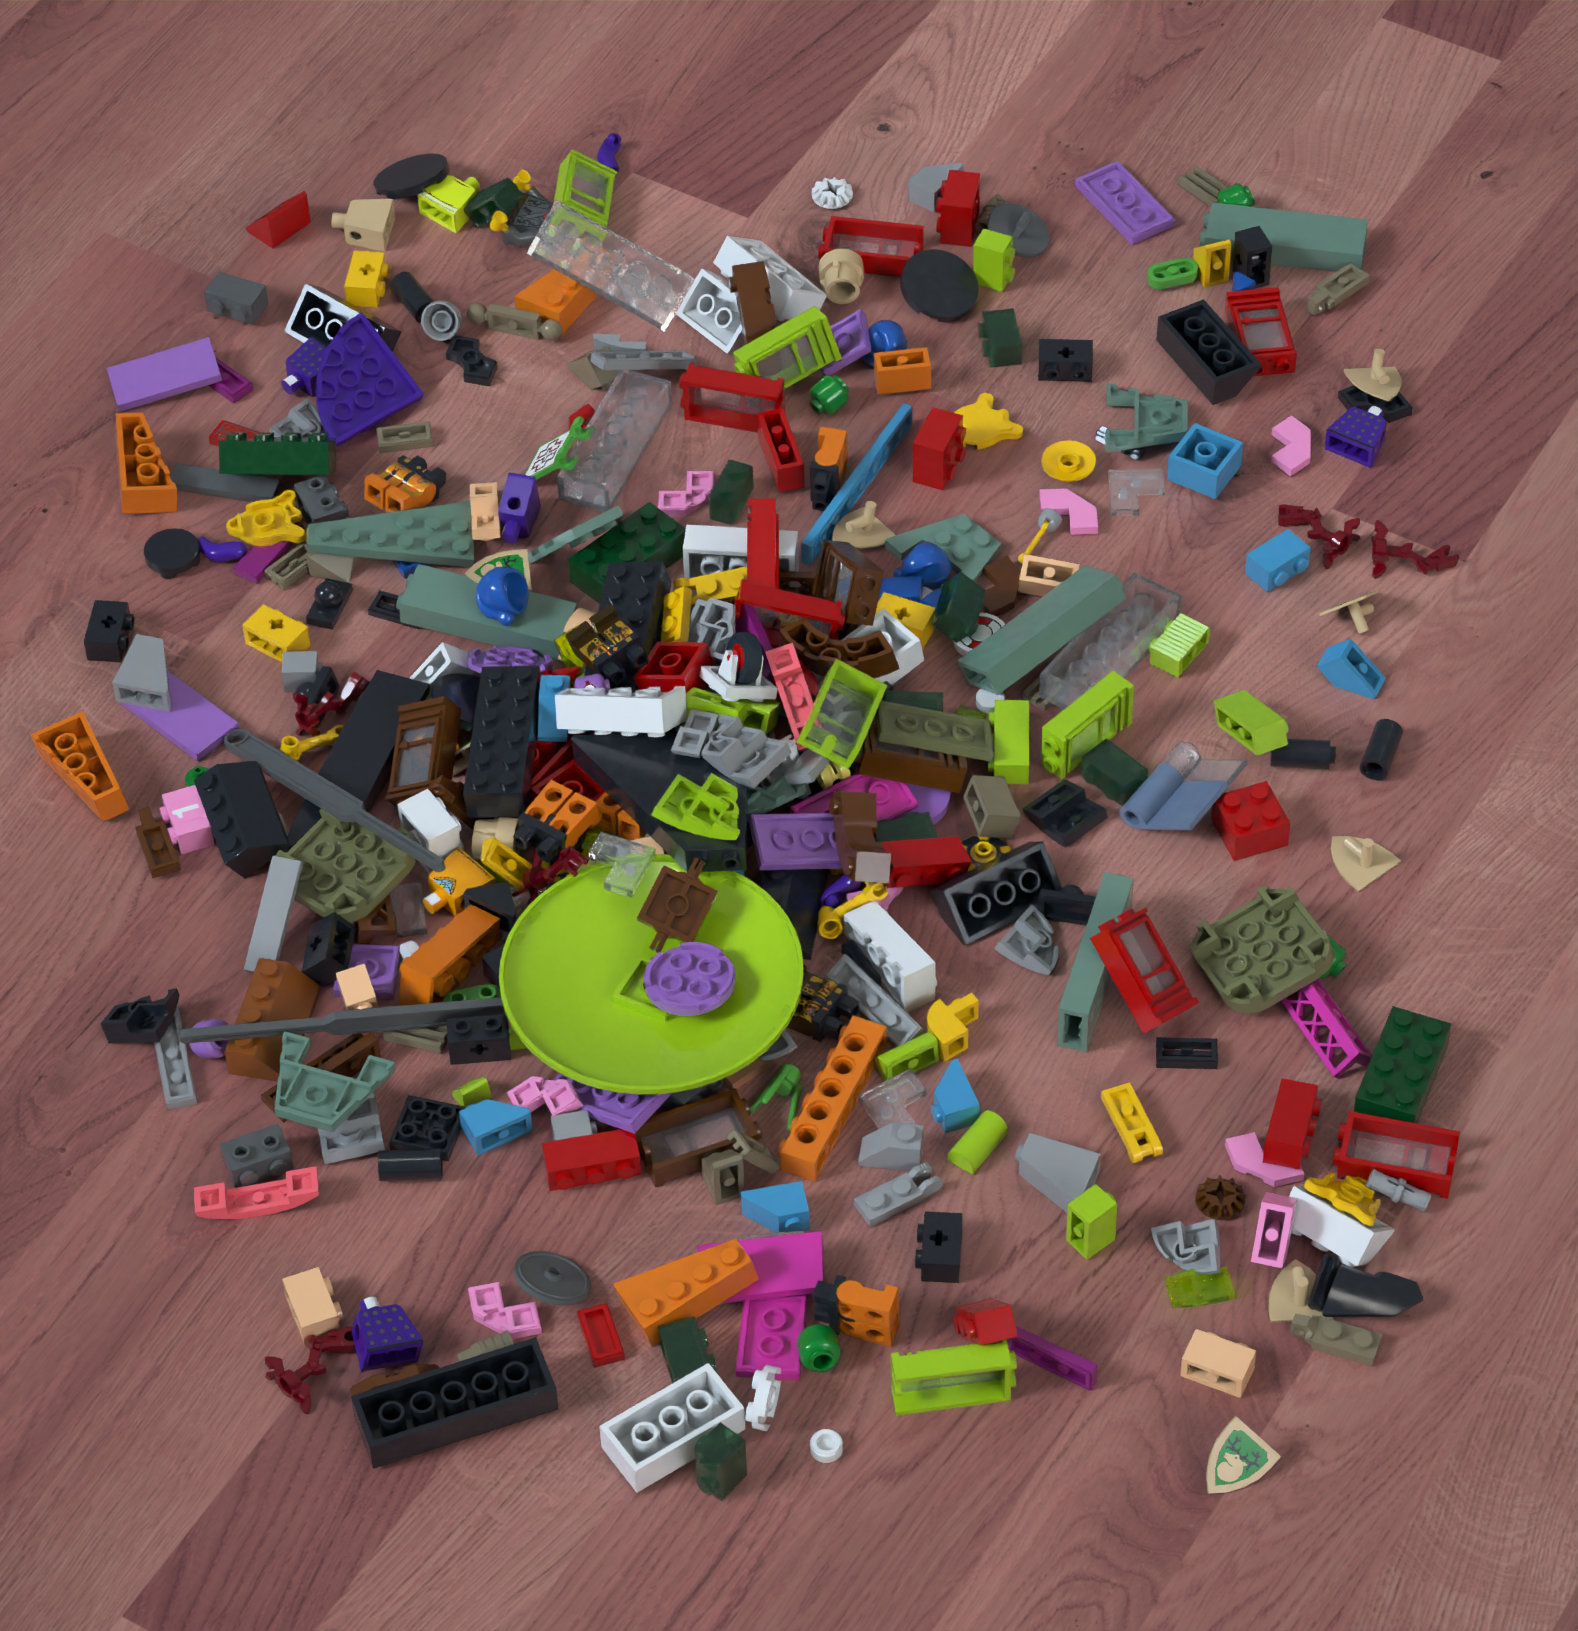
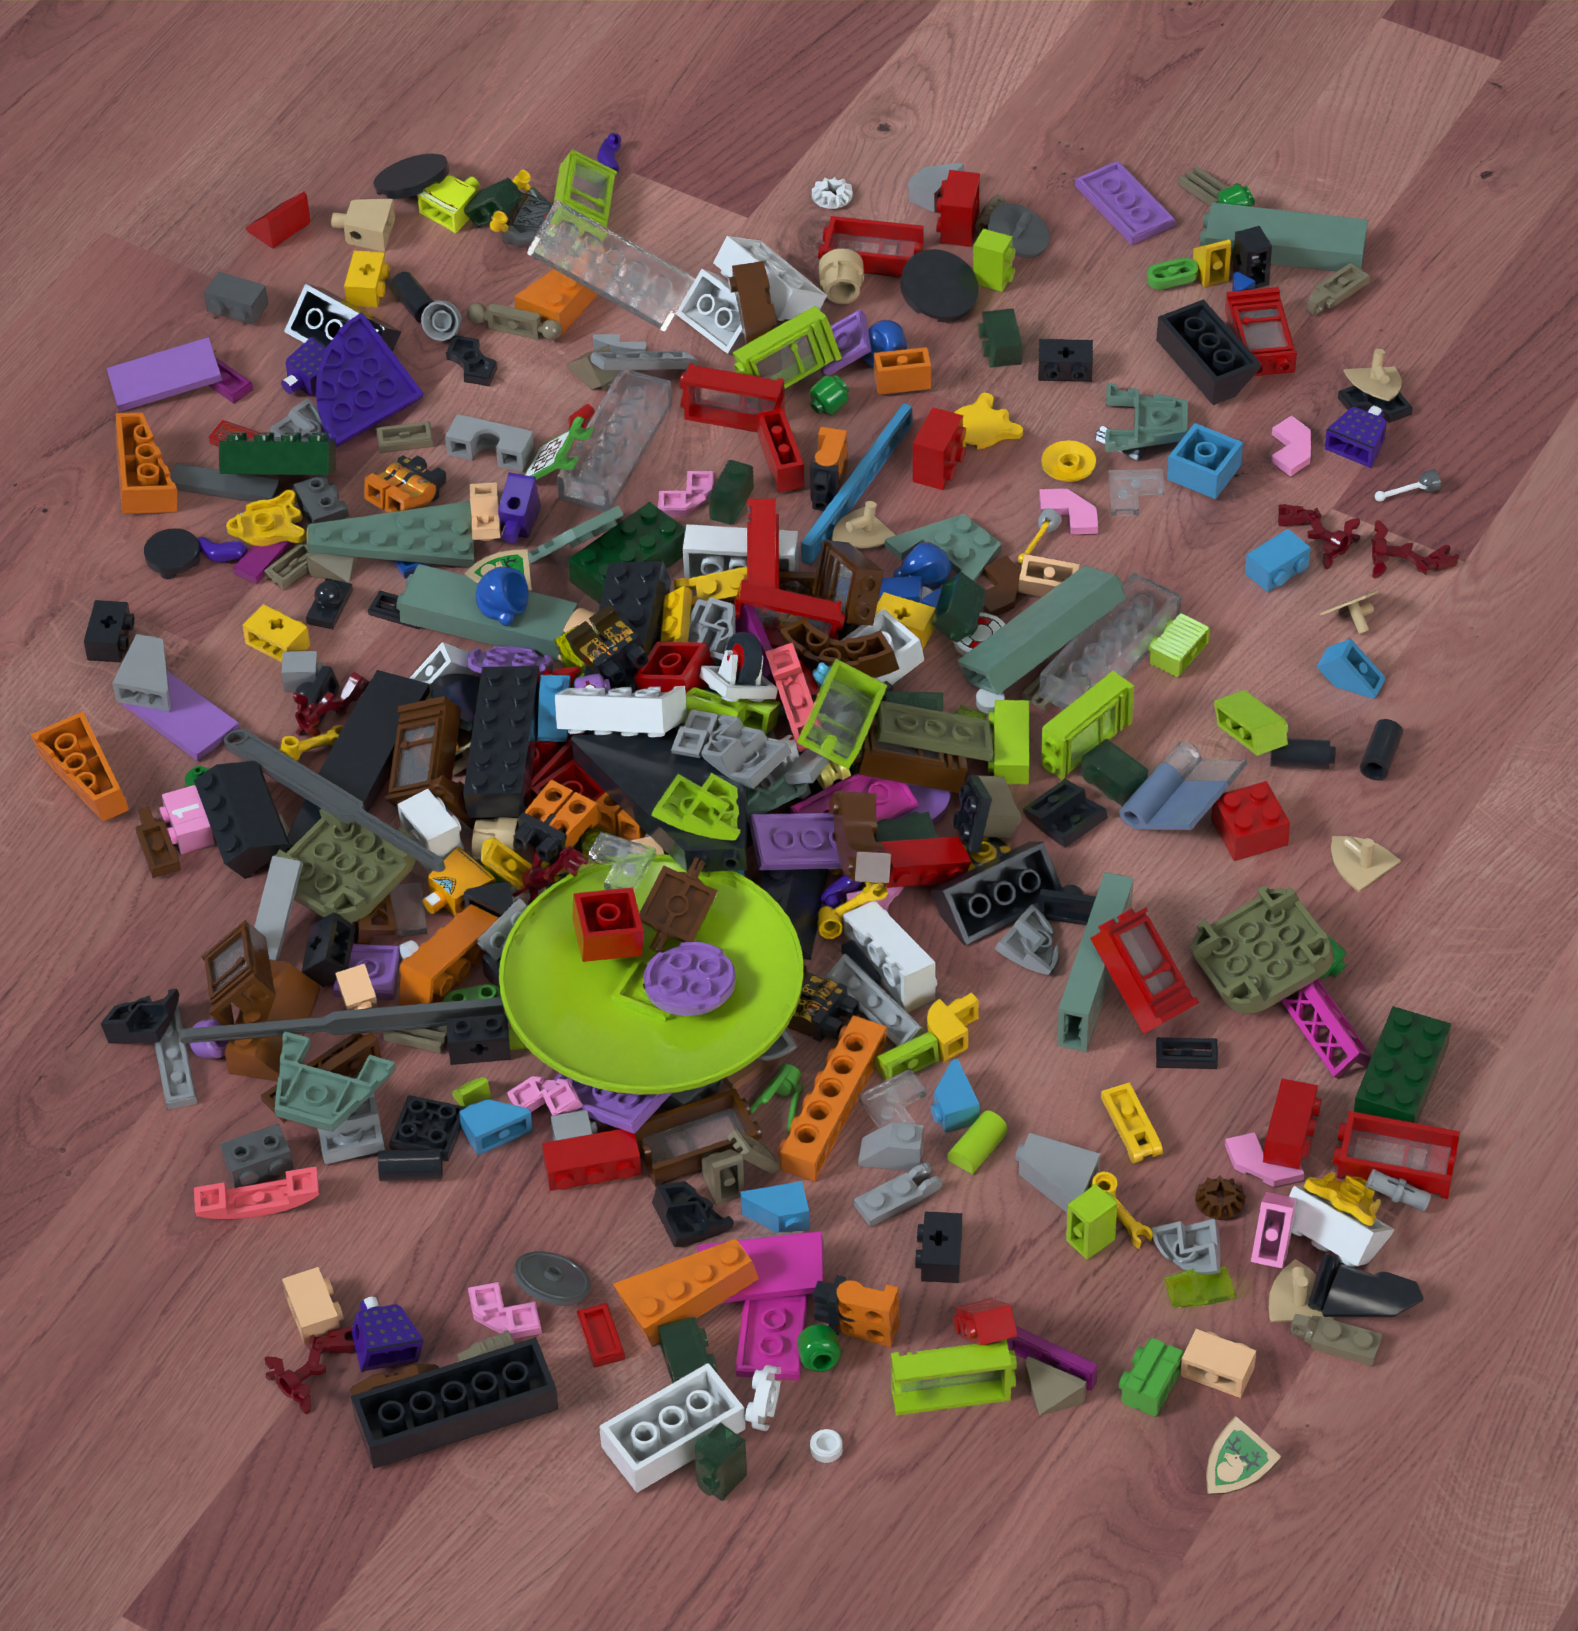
none -> reddish brown door [201,920,275,1026]
none -> light grey arch [445,414,535,472]
none -> light grey hinge [477,898,528,961]
none -> red brick [572,887,644,962]
none -> black slope [652,1181,734,1247]
none -> medium azure arm [812,662,831,689]
none -> black tile [953,775,992,853]
none -> dark tan slope [1025,1356,1086,1416]
none -> yellow brick [1091,1172,1153,1249]
none -> bright green brick [1119,1338,1184,1417]
none -> hinge [1375,469,1441,502]

